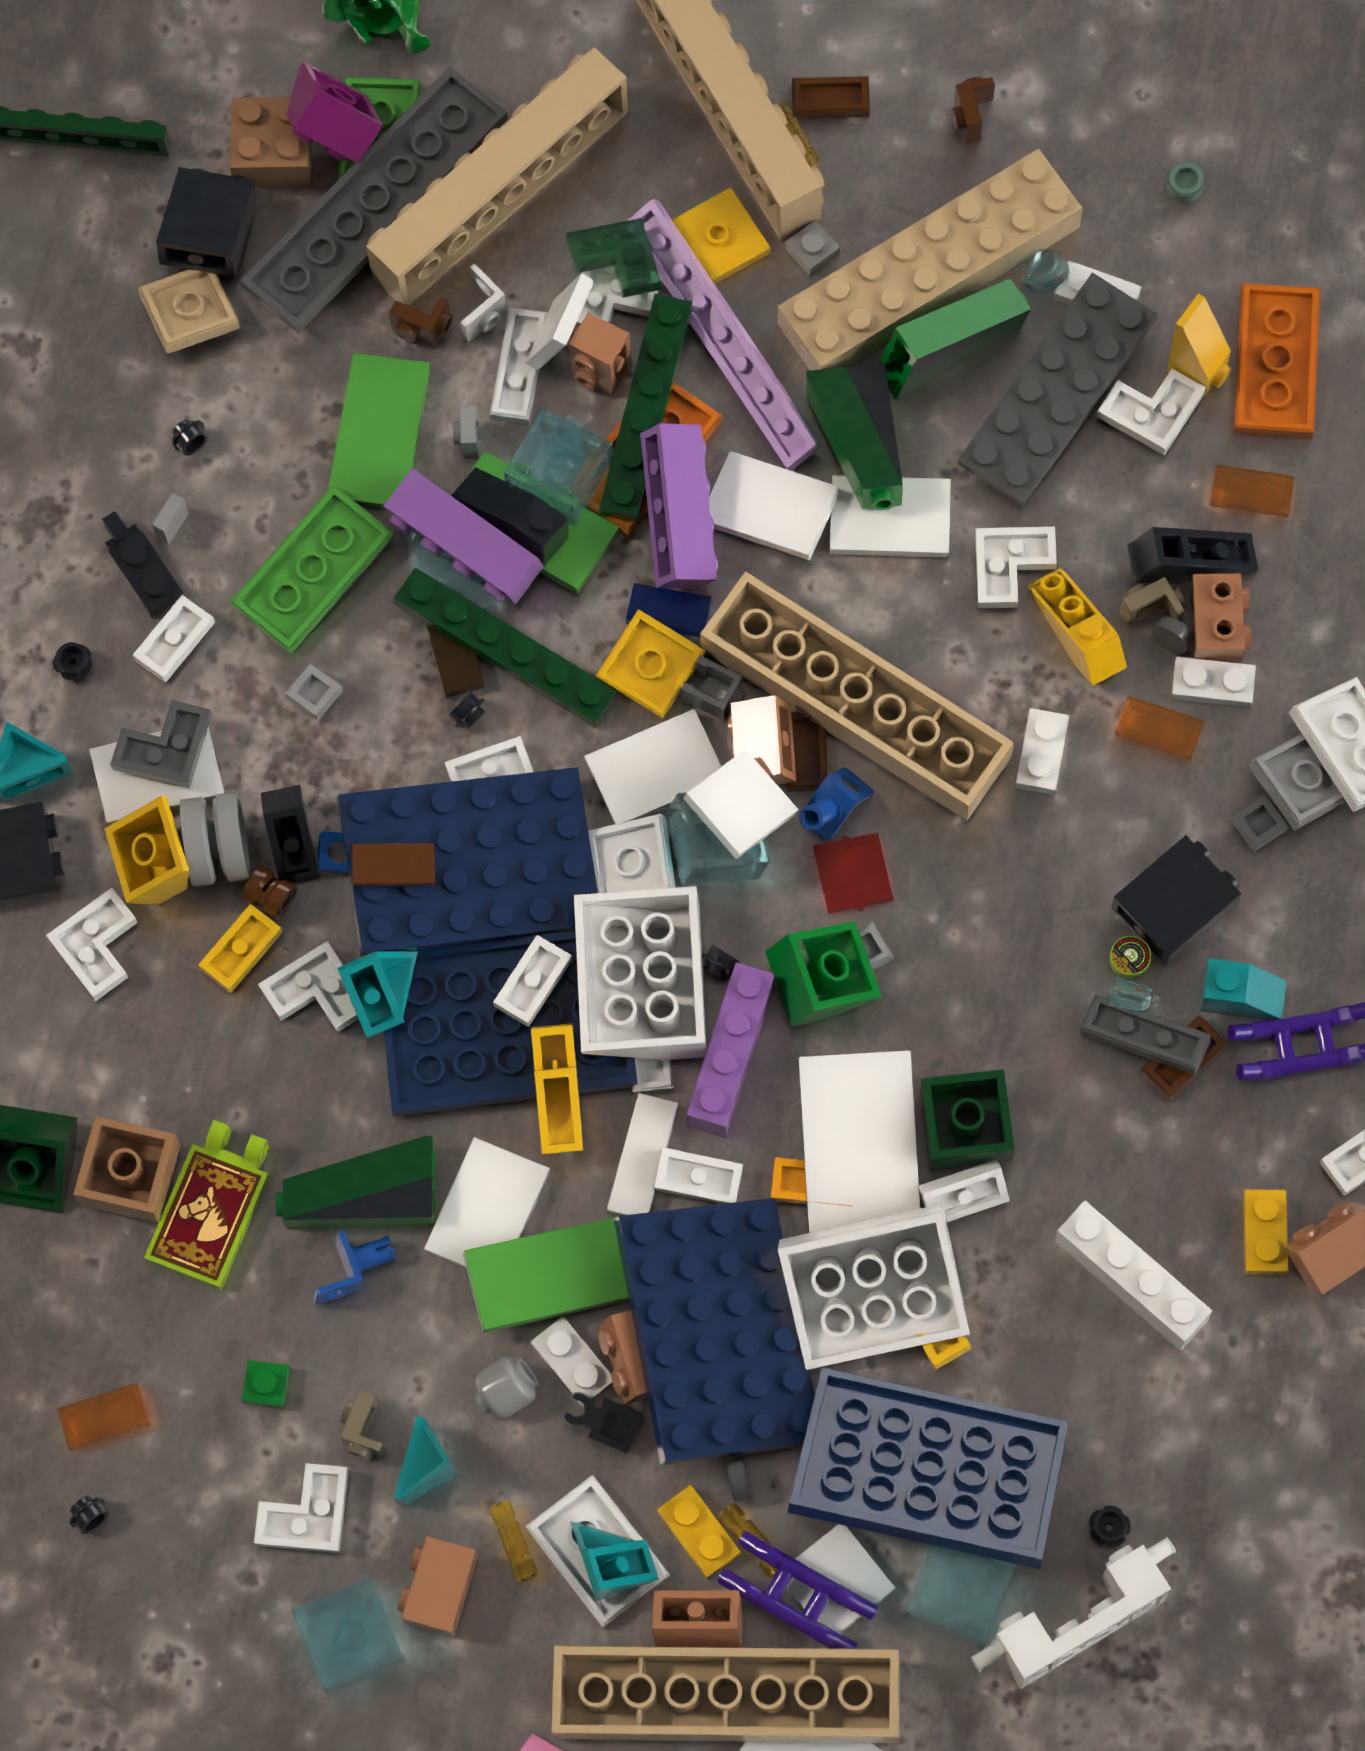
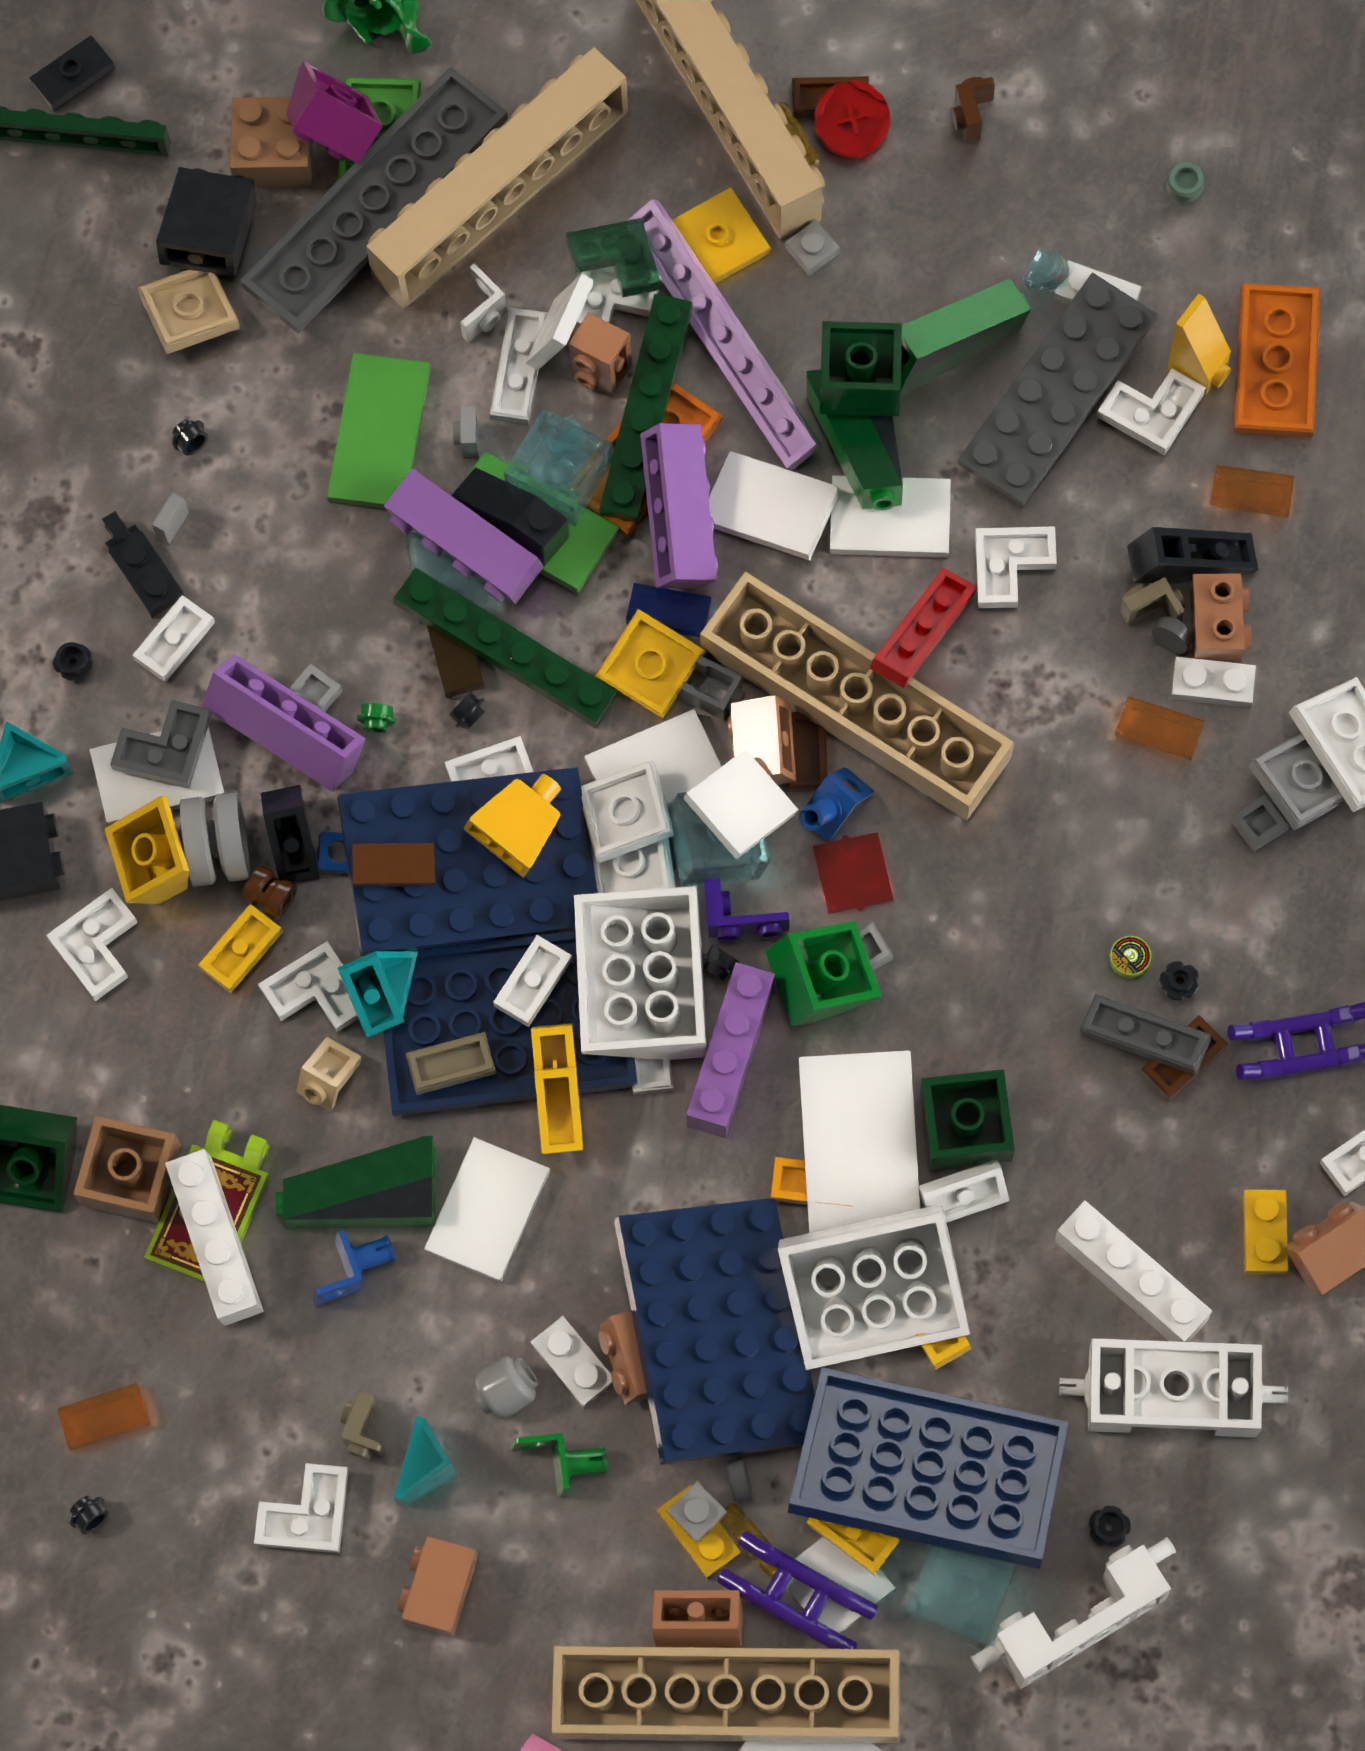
bright green tile [230,484,394,654] -> none
green plate [241,1360,291,1409] -> none
clear light blue container [291,1576,406,1696] -> none
reddish brown bracket [389,297,453,347] -> none
bright green tile [463,1217,629,1333] -> none
clear yellow axle [489,1500,538,1583] -> none
white tile [525,1475,670,1629] -> none
black plate [564,1392,643,1454] -> none
teal slope [570,1521,659,1601] -> none
white tile [607,1093,679,1216] -> none
white plate [653,1147,743,1204] -> none
tan brick [778,148,1083,370] -> none
white plate [1015,708,1070,795] -> none
yellow slope [1027,567,1127,686] -> none
clear light blue tile [1108,976,1153,1011] -> none
black brick [1111,835,1242,967] -> none
teal slope [1200,958,1286,1020] -> none
none -> black plate [29,35,115,111]
none -> white brick [165,1149,264,1326]
none -> medium lavender brick [201,654,366,792]
none -> tan bracket [296,1037,361,1111]
none -> green plate [356,703,396,733]
none -> dark tan tile [405,1032,496,1095]
none -> yellow torso [463,774,561,878]
none -> green bracket [510,1433,607,1497]
none -> white tile [581,760,675,863]
none -> light grey plate [667,1481,727,1544]
none -> dark purple bracket [704,878,790,942]
none -> yellow plate [807,1518,900,1576]
none -> red tile [814,80,891,159]
none -> dark green slope [820,321,902,416]
none -> red plate [869,567,977,688]
none -> white brick [1059,1338,1288,1438]
none -> black plate [1159,961,1199,1001]

